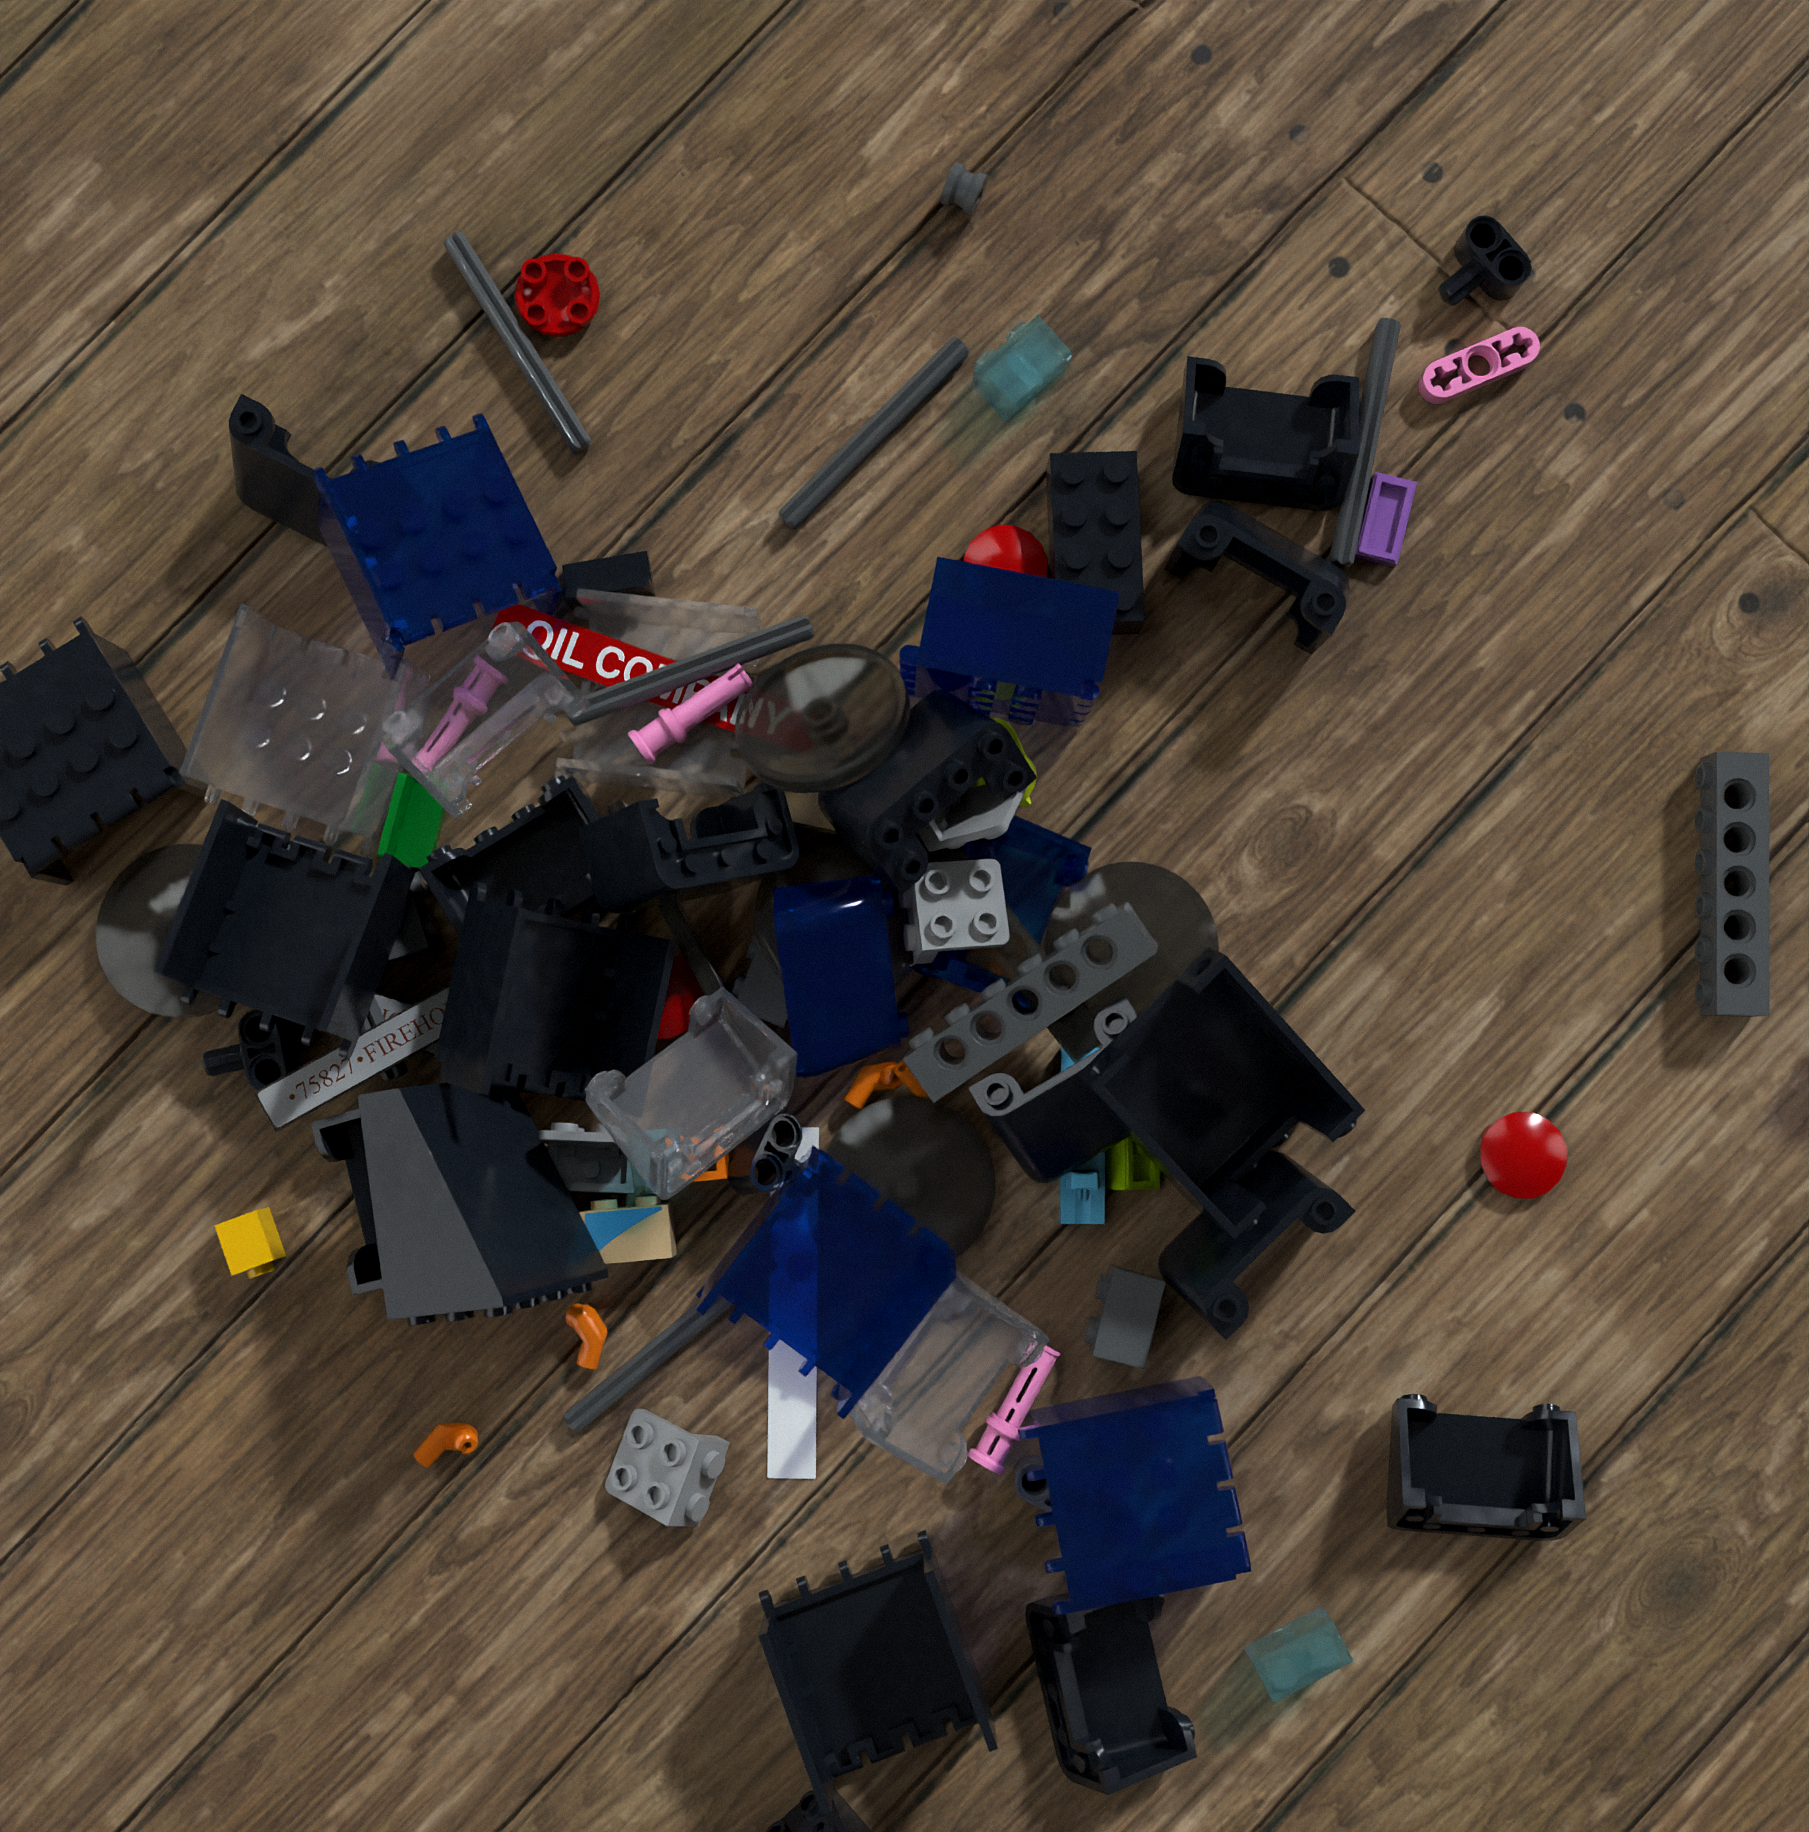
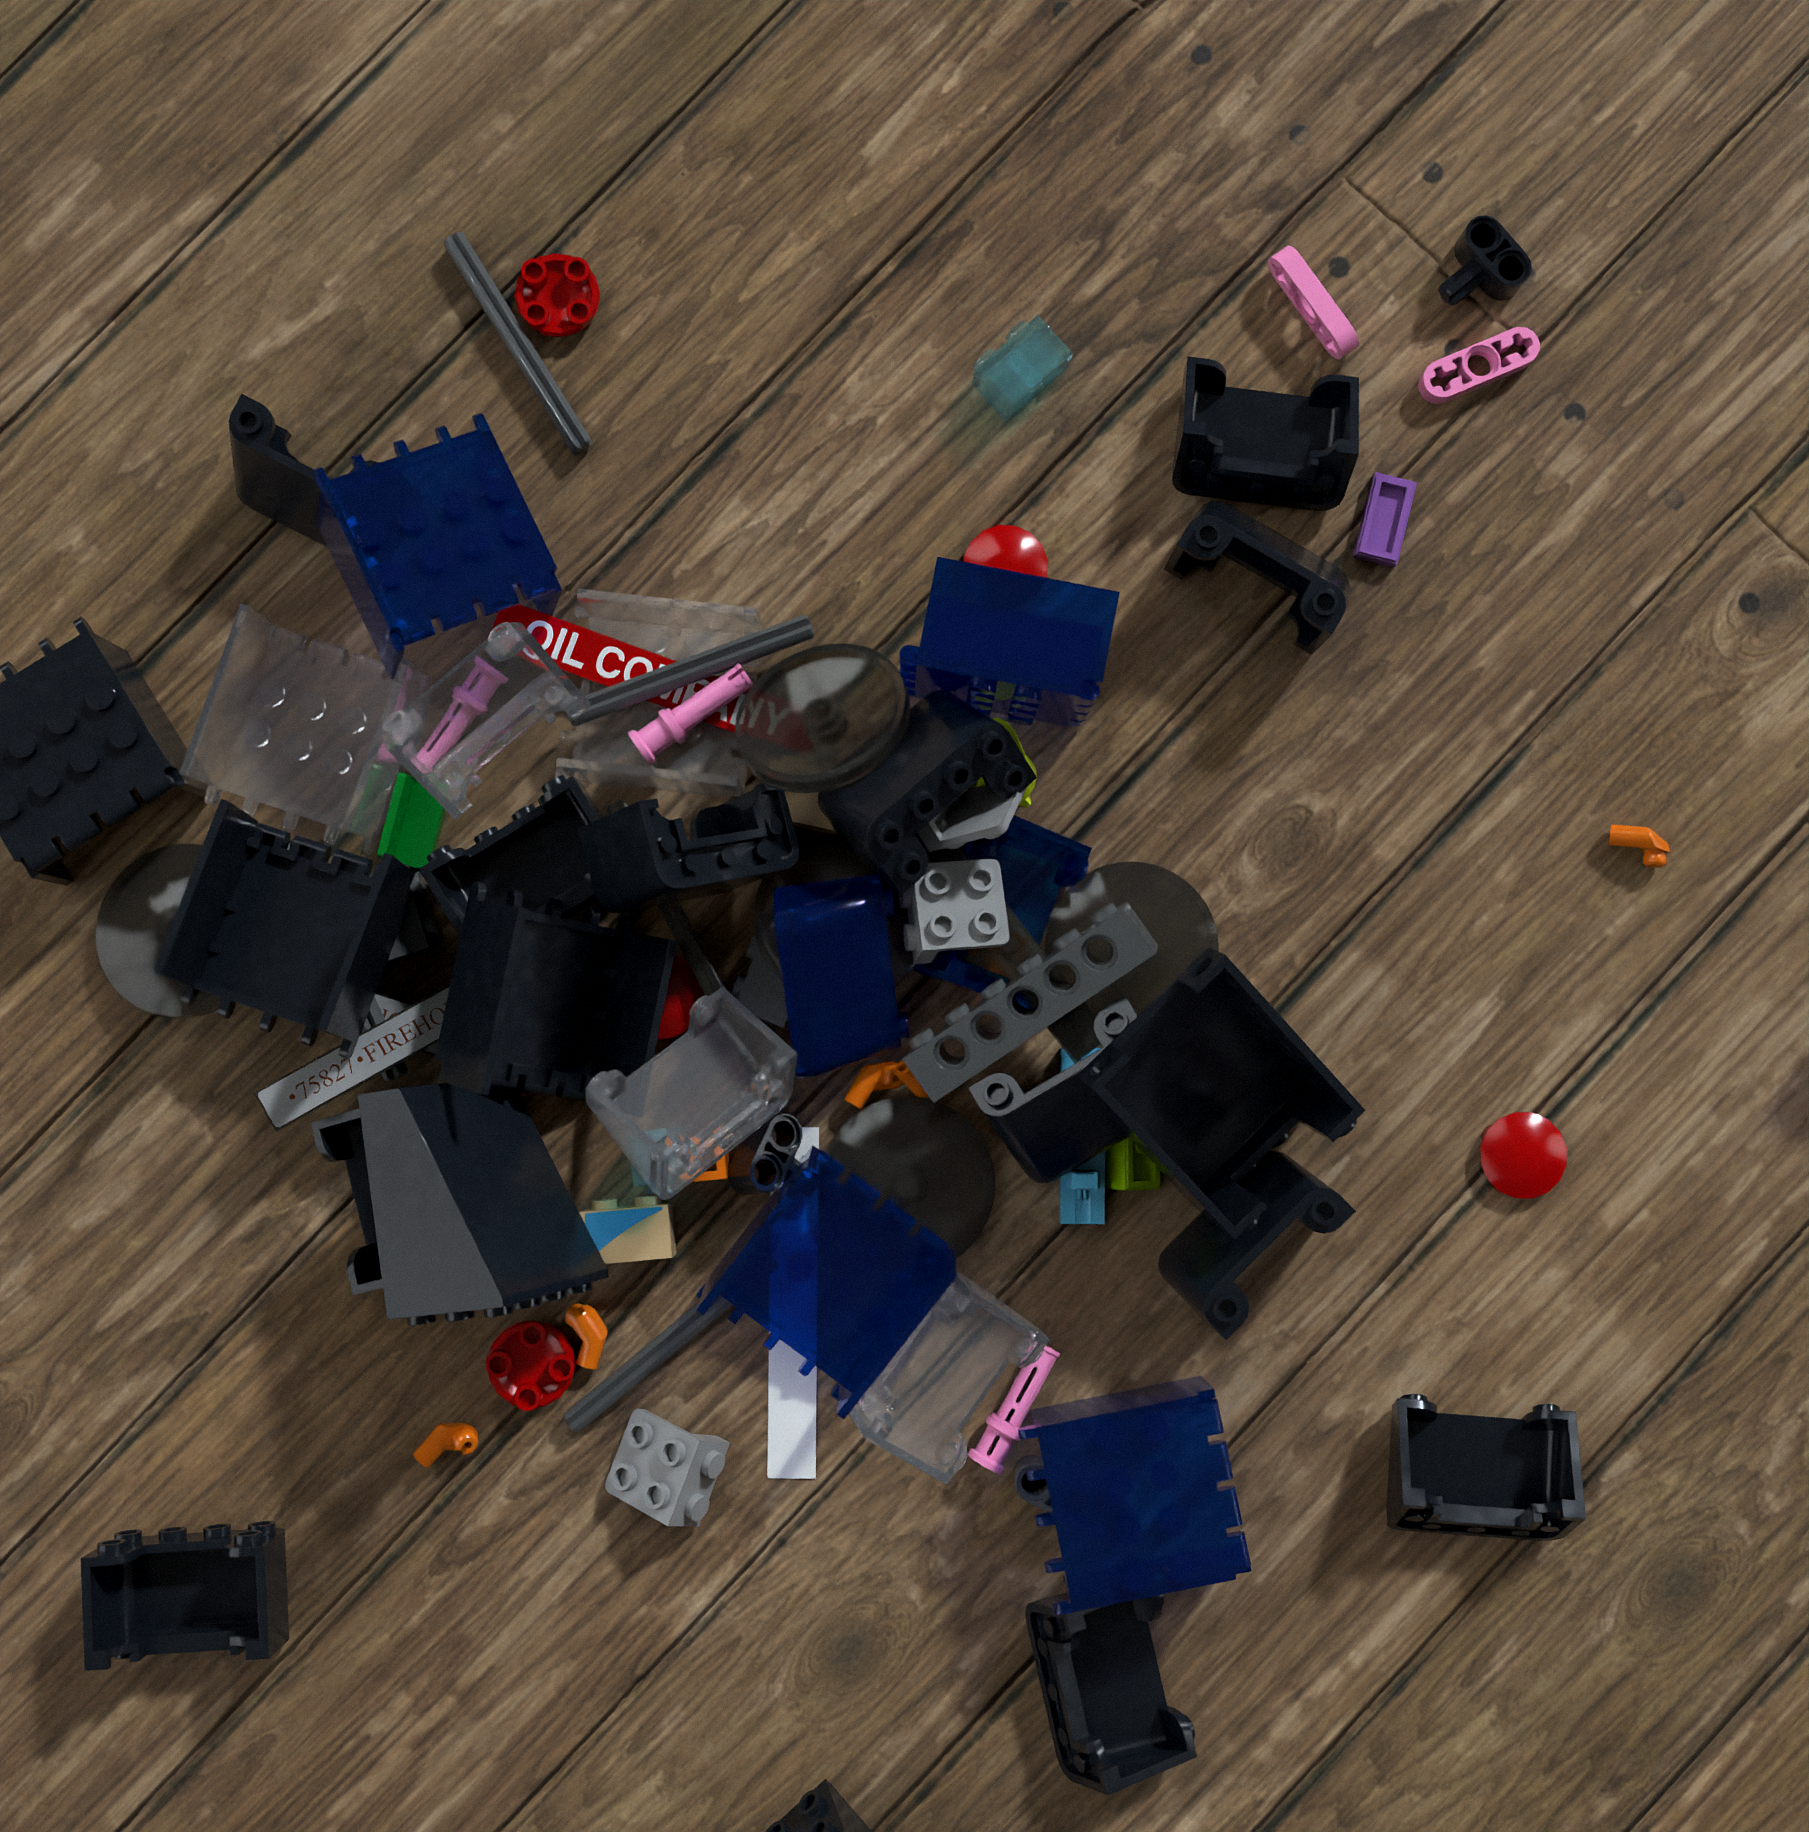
black beam [202,1010,298,1091] -> none
yellow brick [214,1207,286,1279] -> none
light grey bracket [539,1123,639,1194] -> none
black panel [562,551,656,610] -> none
black windscreen [758,1530,998,1815] -> none
dark grey axle [778,337,969,530] -> none
dark grey wheel [940,162,988,217] -> none
black brick [1046,451,1145,637] -> none
dark grey brick [1084,1264,1166,1369] -> none
clear light blue brick [1244,1606,1353,1703] -> none
dark grey axle [1329,318,1401,568] -> none
dark grey brick [1695,752,1770,1017] -> none
none -> black windscreen [81,1521,290,1671]
none -> red dish [485,1320,576,1411]
none -> bright pink beam [1268,245,1359,360]
none -> orange arm [1609,824,1670,868]

